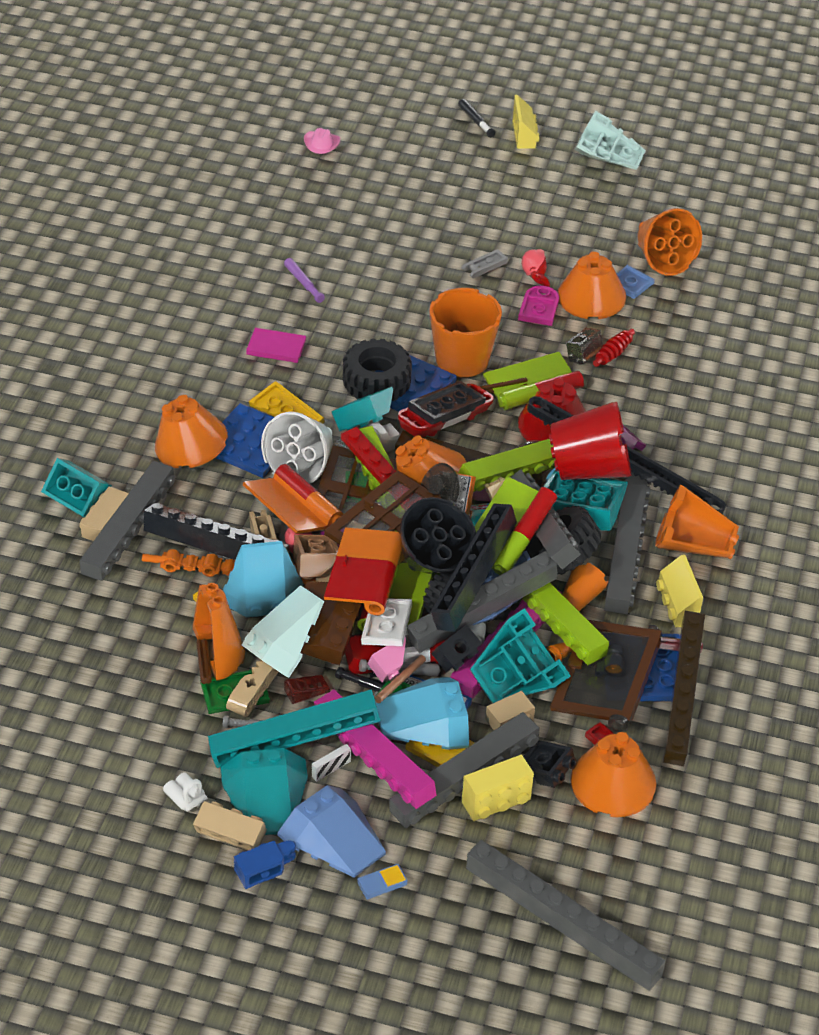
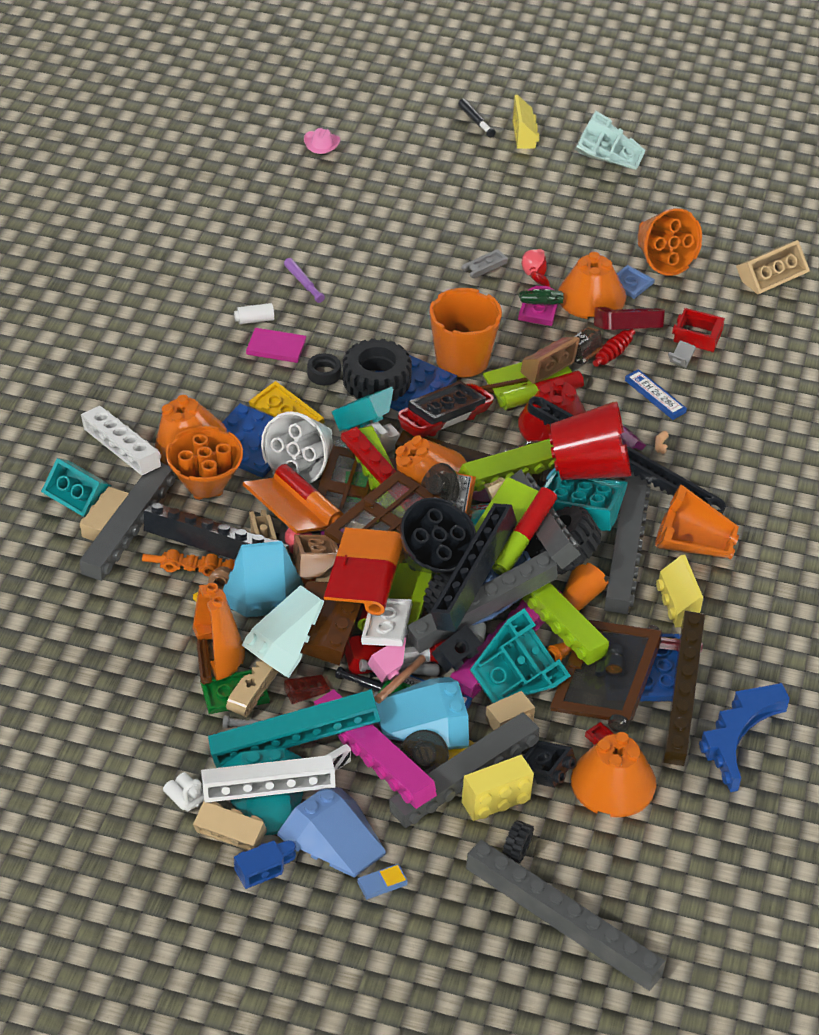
none -> white brick [81,406,161,475]
none -> orange cone [166,426,243,500]
none -> white brick [201,755,335,803]
none -> medium nougat head [208,566,232,591]
none -> white brick [234,303,274,325]
none -> black tyre [307,353,341,386]
none -> clear smoke hat [400,730,449,774]
none -> black tyre [502,820,534,863]
none -> dark green hinge [518,289,564,305]
none -> medium nougat slope [521,337,579,383]
none -> dark red beam [594,307,665,330]
none -> tile [625,369,687,420]
none -> light nougat arm [655,431,669,454]
none -> light grey bracket [668,341,696,368]
none -> red window [672,308,725,352]
none -> blue arch [699,683,790,792]
none -> tan slope [736,240,810,294]

